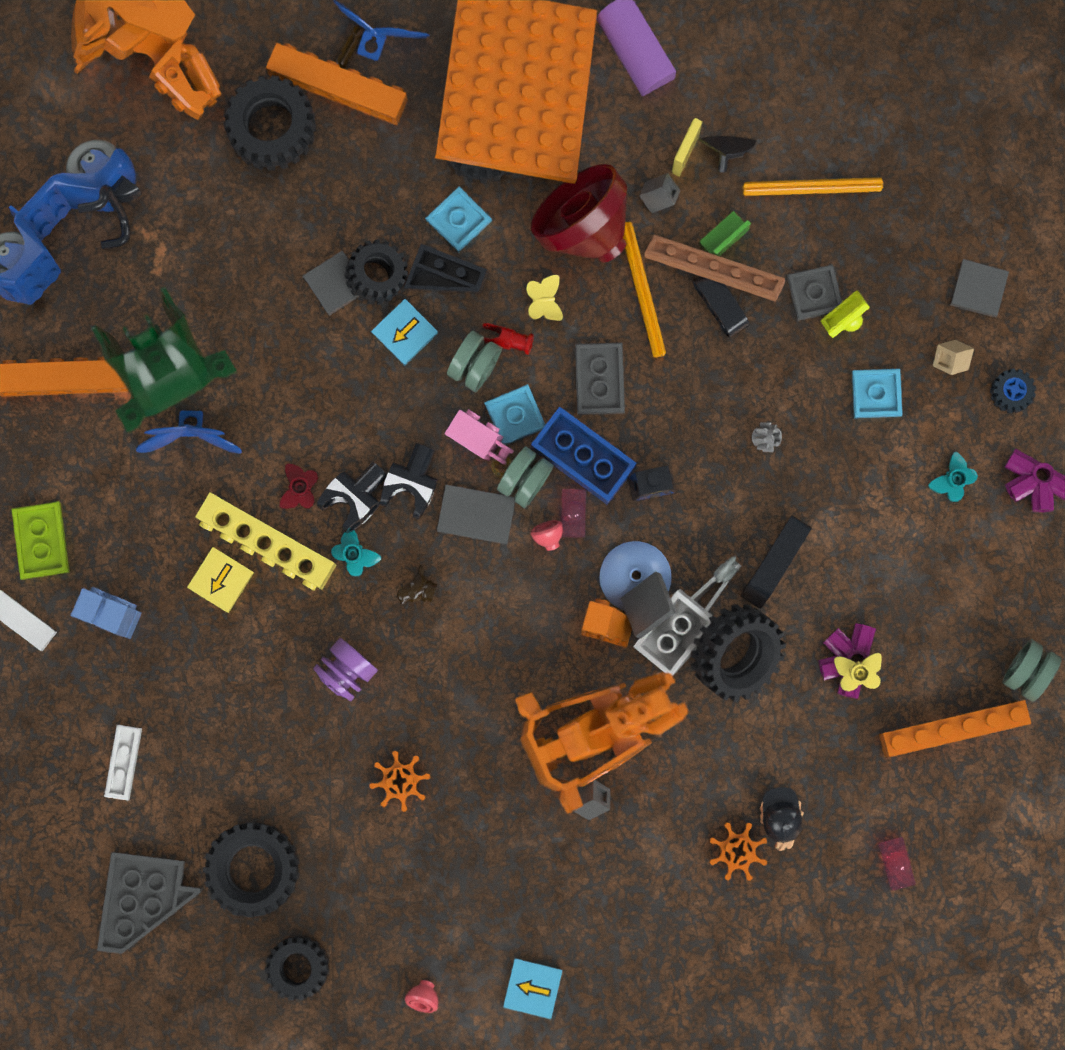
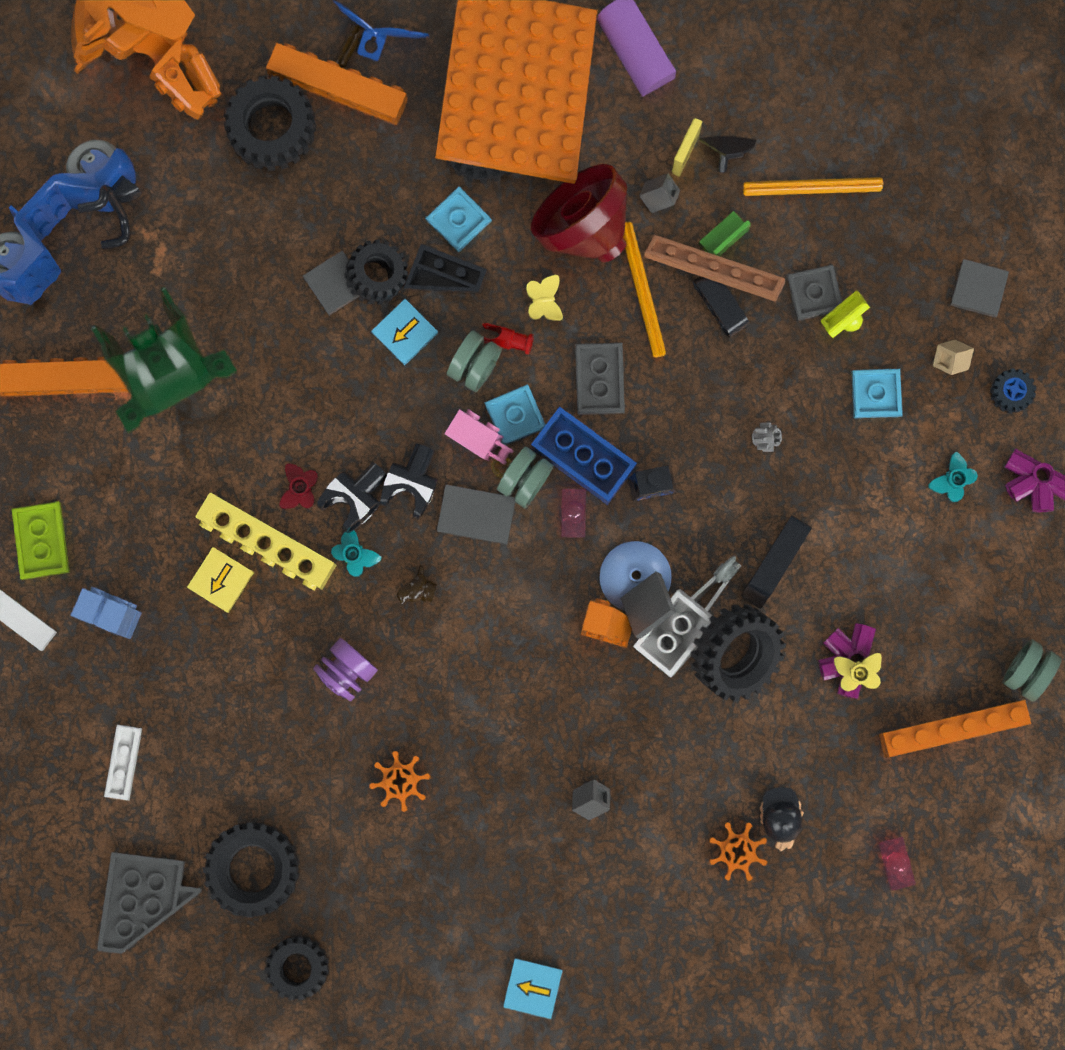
blue piece [136,411,242,454] -> none
coral brick [405,980,438,1013] -> none
orange piece [515,672,688,814] -> none
coral brick [530,520,563,551] -> none

